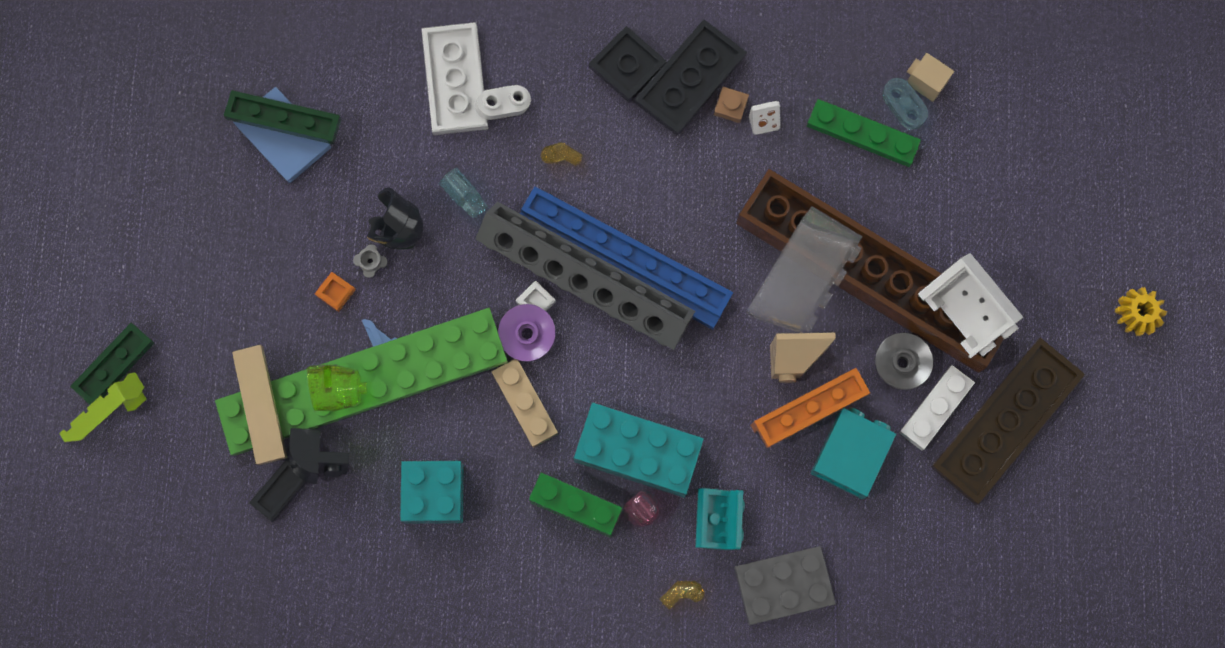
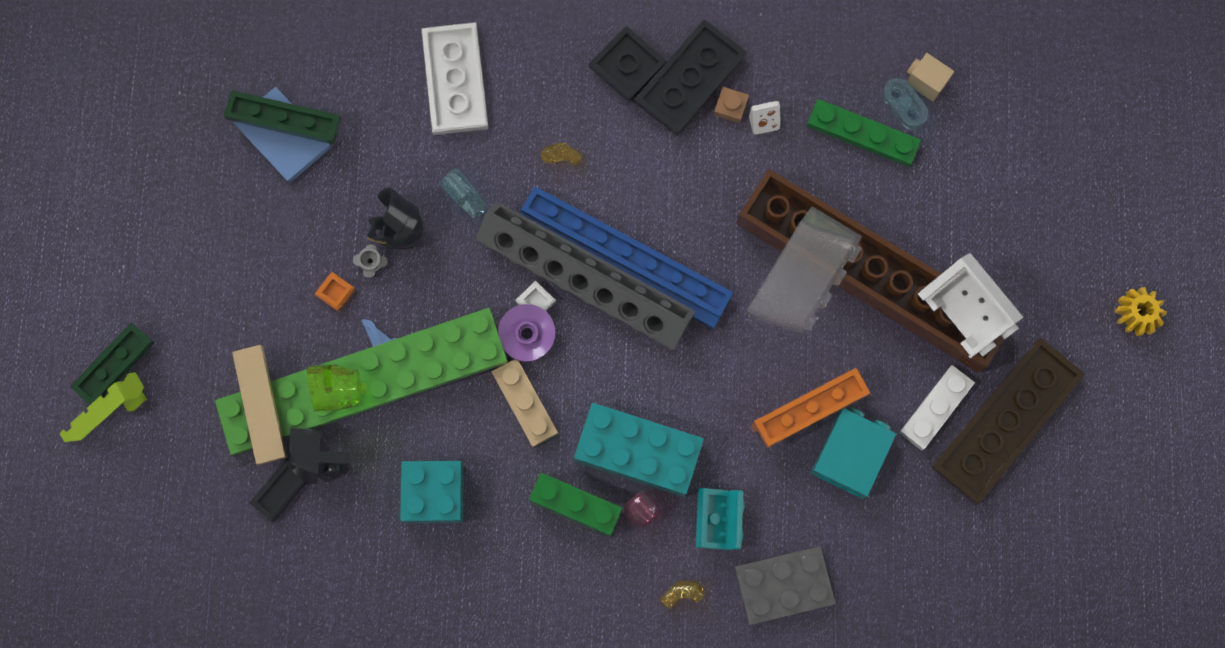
white plate [475,85,531,120] -> none
tan slope [770,333,836,383] -> none
flat silver dish [875,333,933,390] -> none

